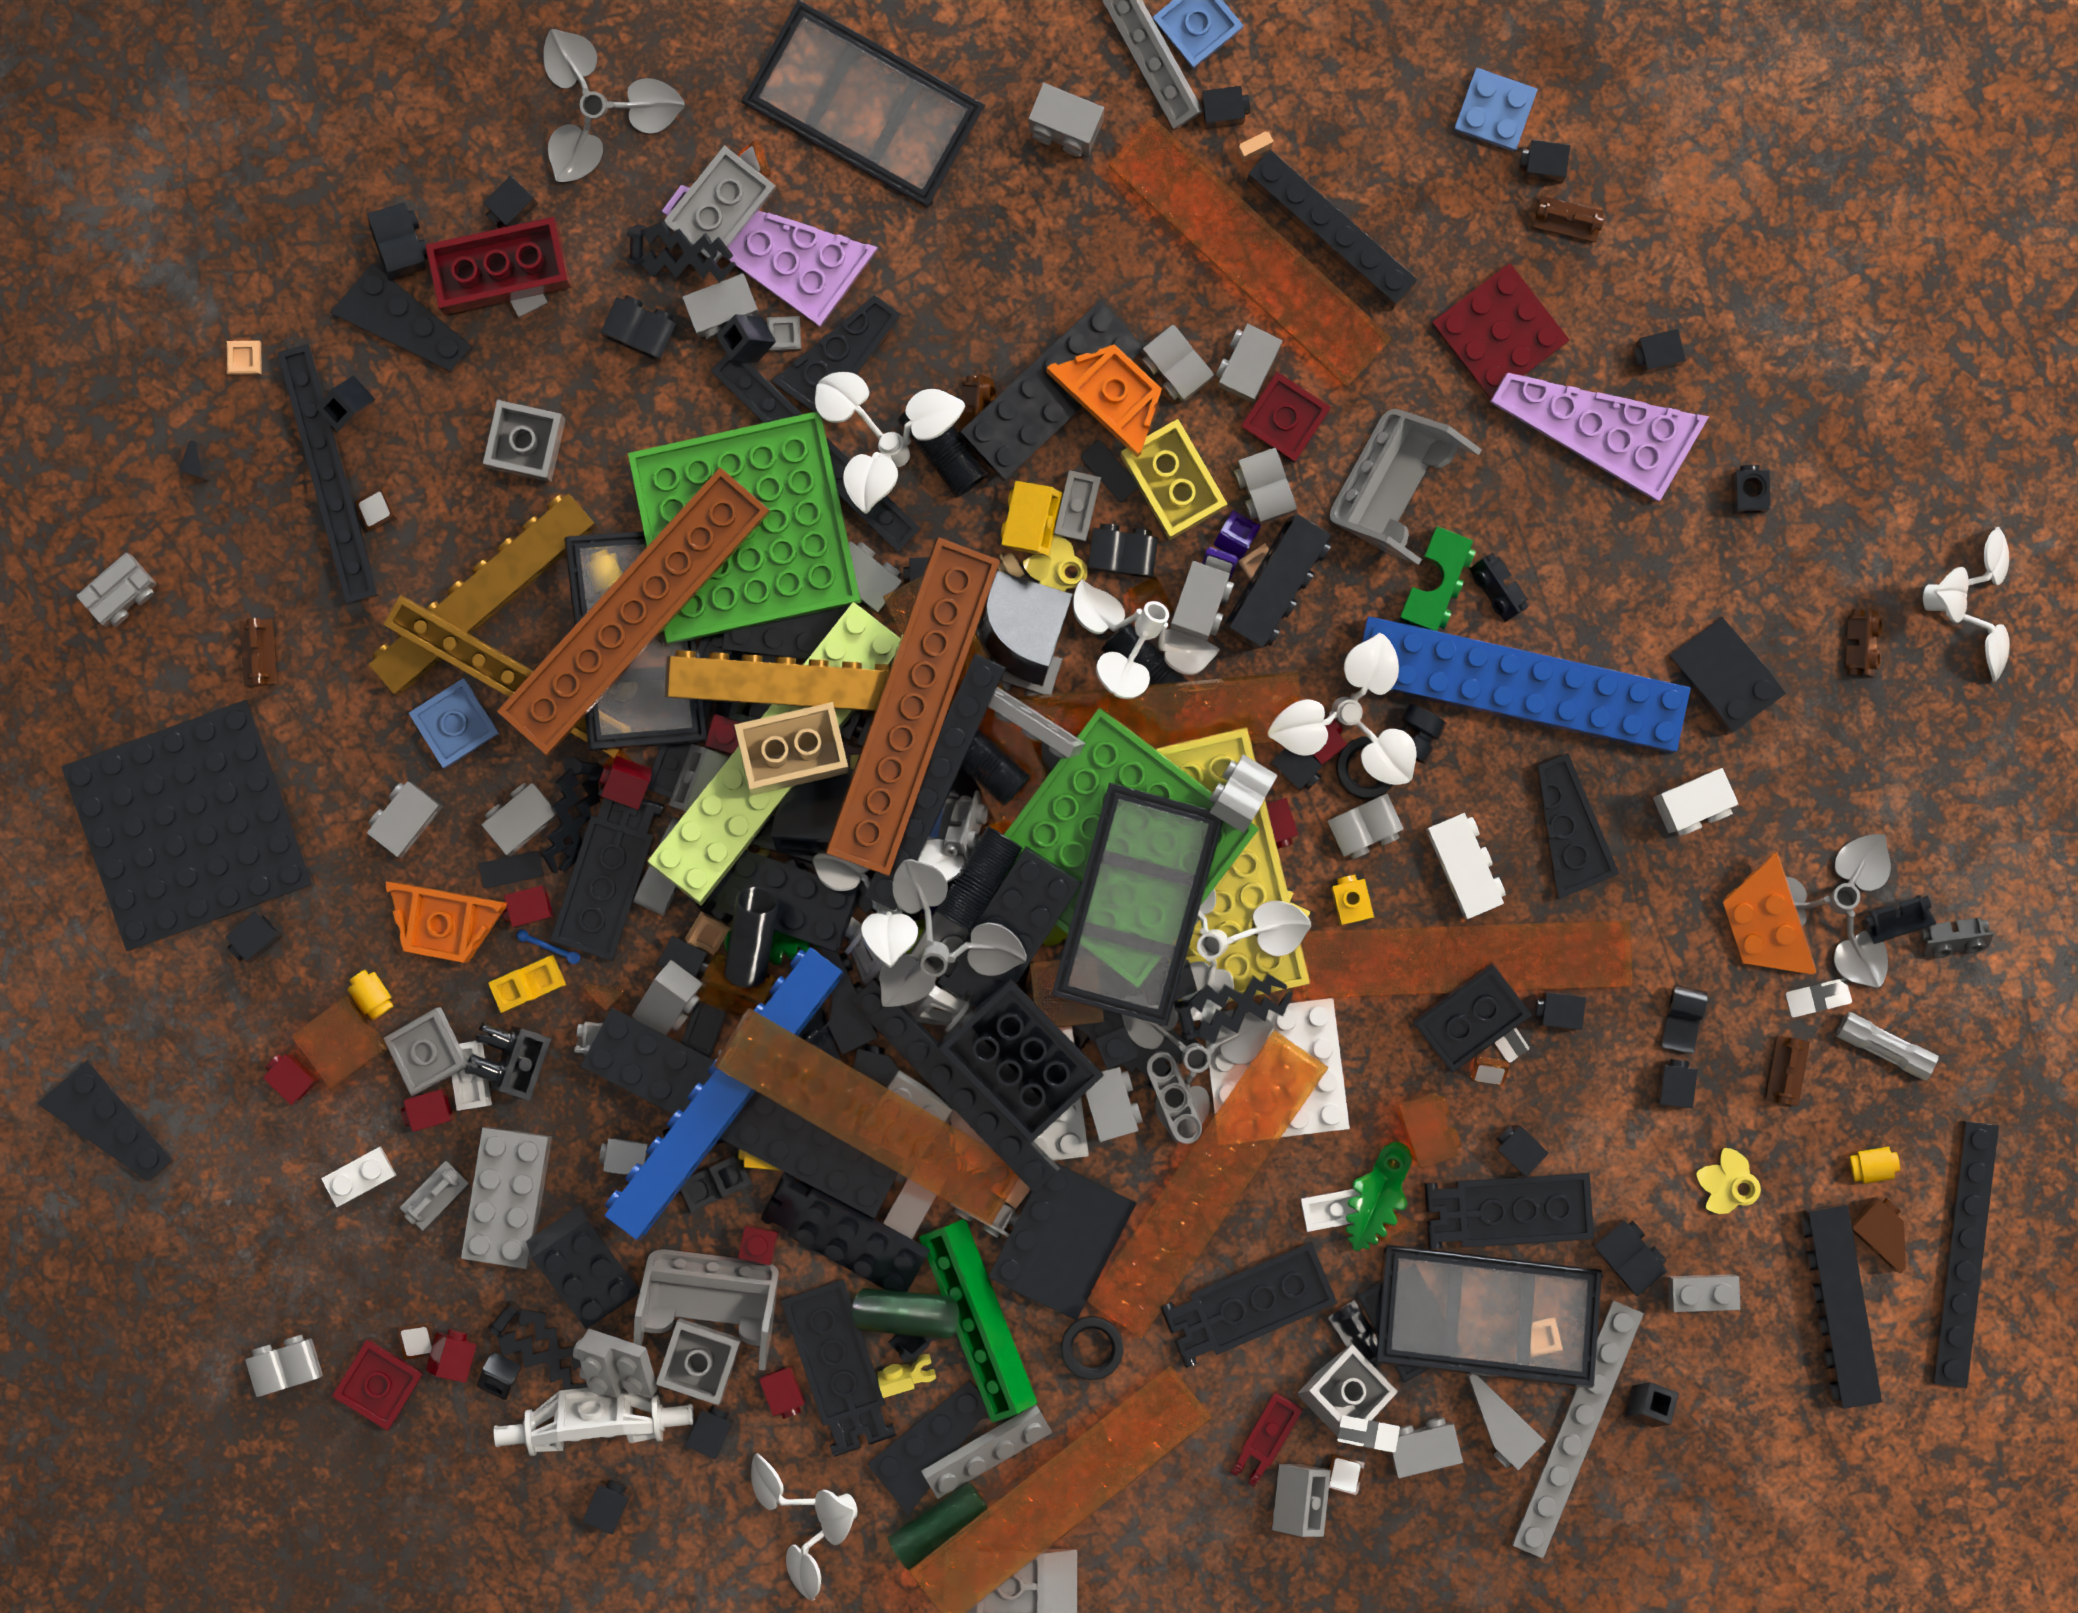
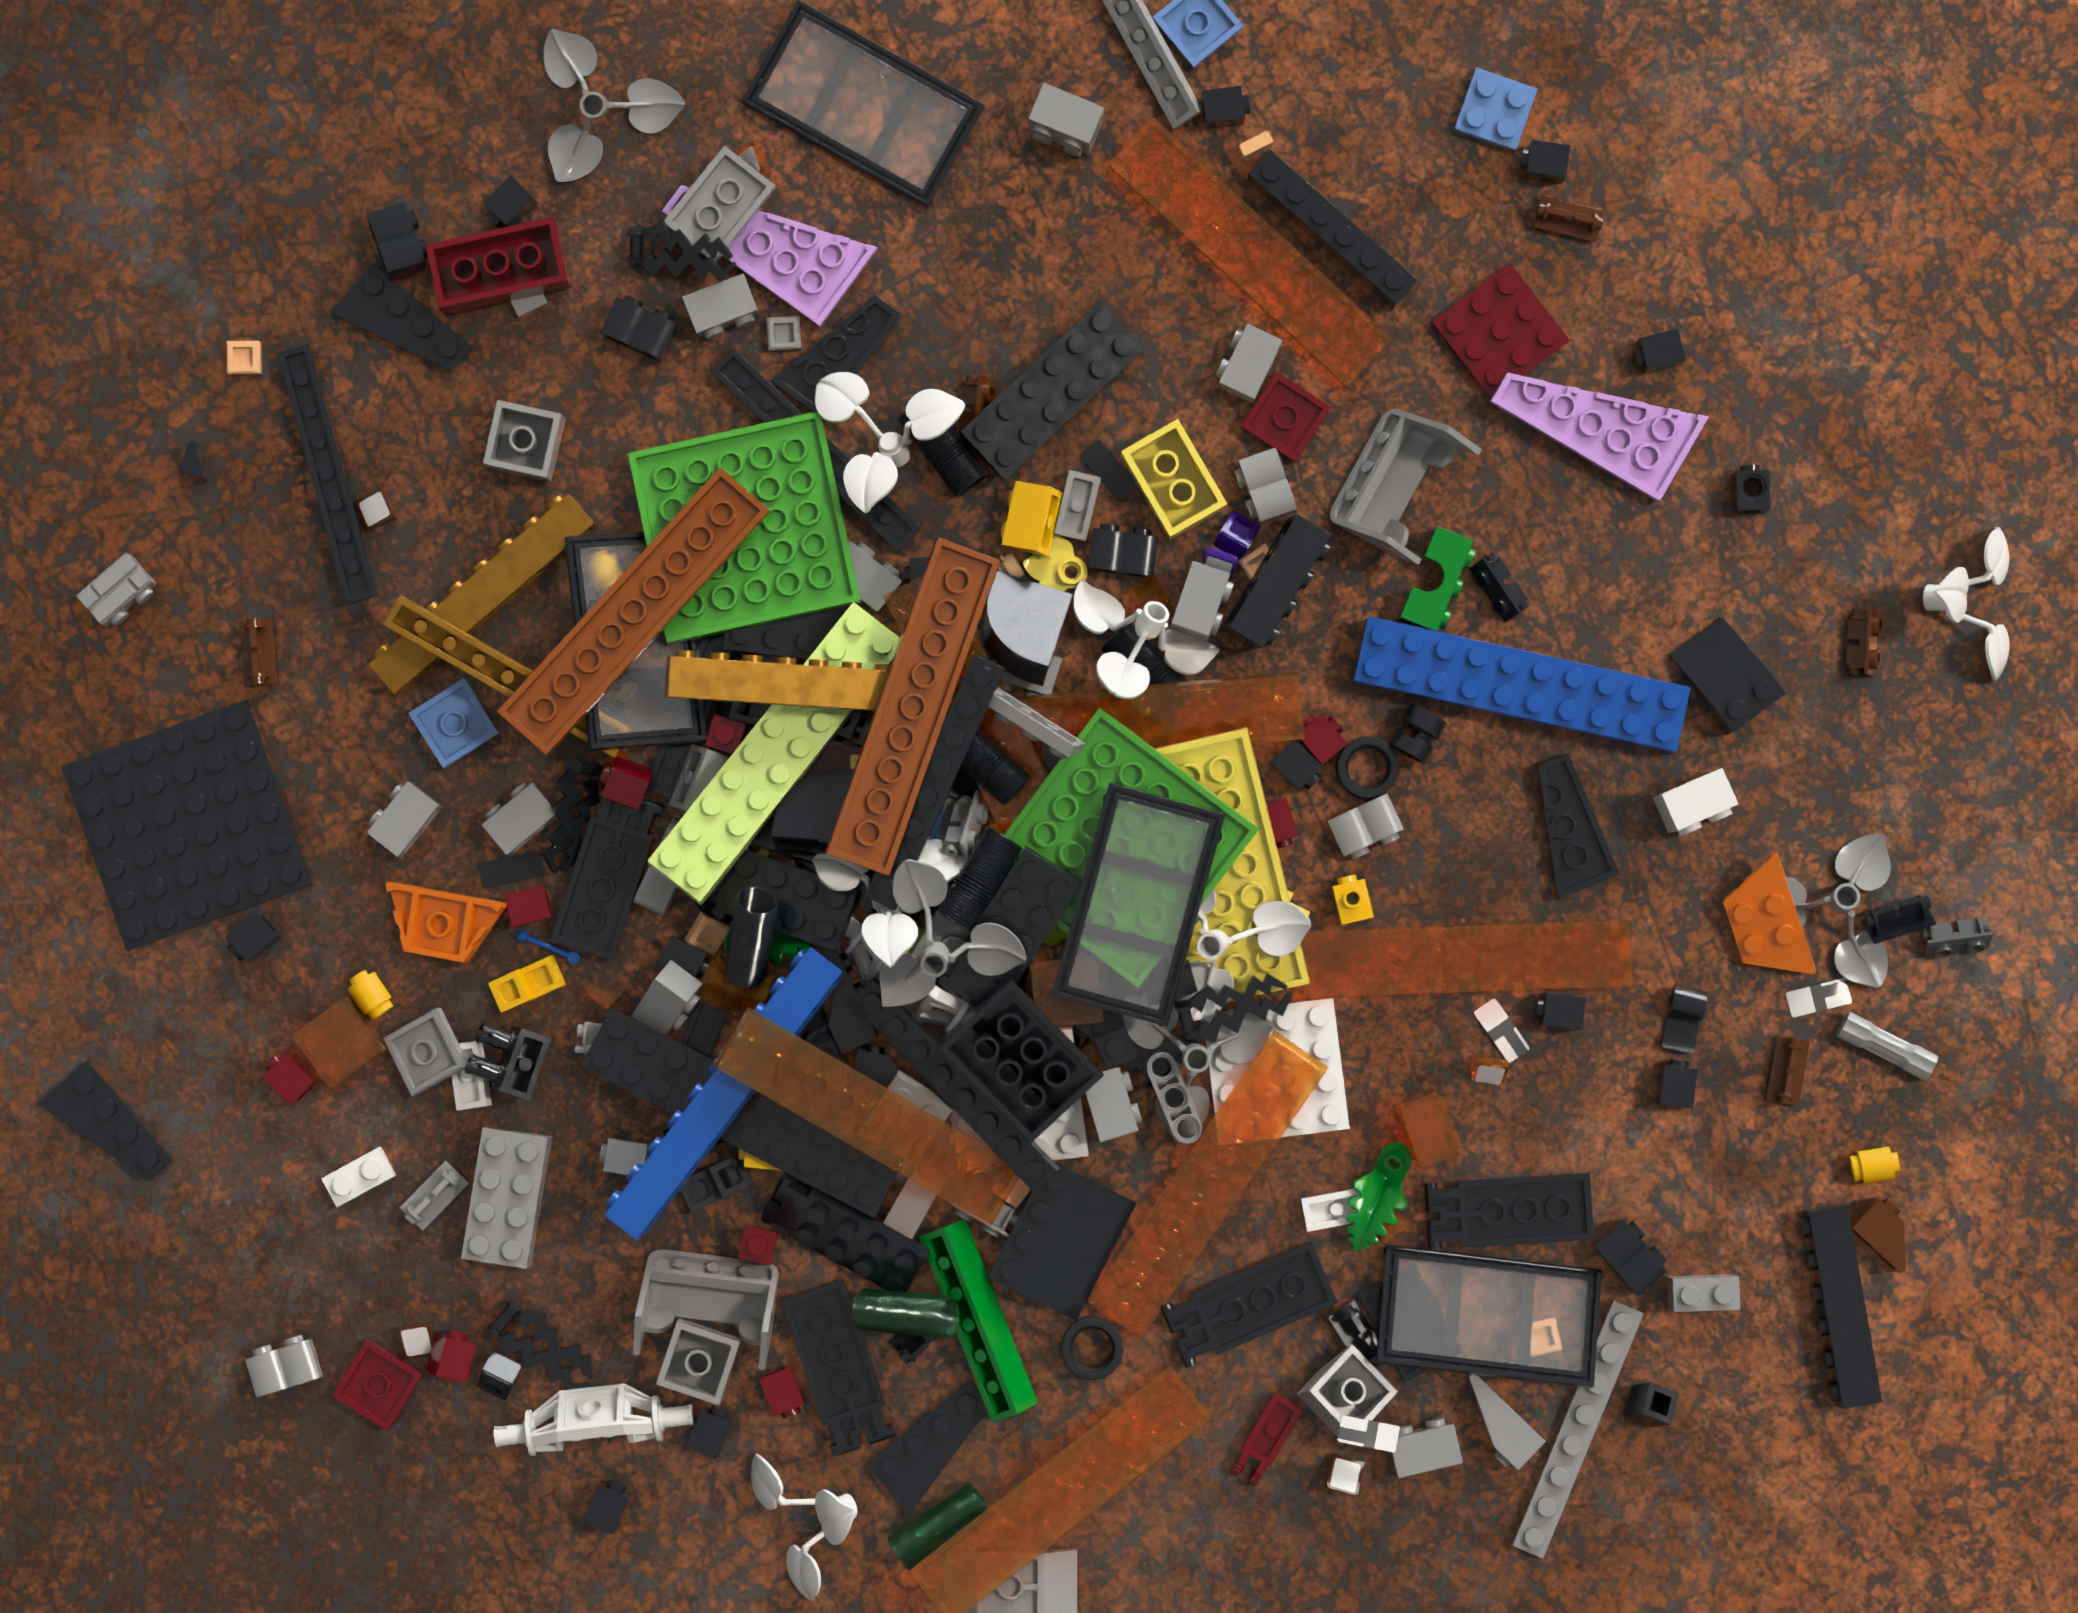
black brick [316,375,376,432] -> none
dark red brick [401,1089,455,1132] -> none
black brick [526,1204,640,1329] -> none
light grey plate [573,1329,658,1398] -> none
black brick [716,314,776,363] -> none
tan slope [735,702,848,796] -> none
light yellow plate [877,1354,936,1398] -> none
light grey plate [922,1404,1052,1499] -> none
orange wing [1046,344,1162,457] -> none
light grey brick [1142,325,1214,403] -> none
light grey brick [1209,754,1277,833] -> none
white plant [1268,633,1416,785] -> none
light grey brick [1272,1464,1331,1537] -> none
black tile [1413,962,1532,1073] -> none
white brick [1426,813,1506,920] -> none
black brick [1495,1125,1549,1177] -> none
light yellow plate [1696,1148,1761,1214] -> none
black plate [1932,1121,1999,1388] -> none

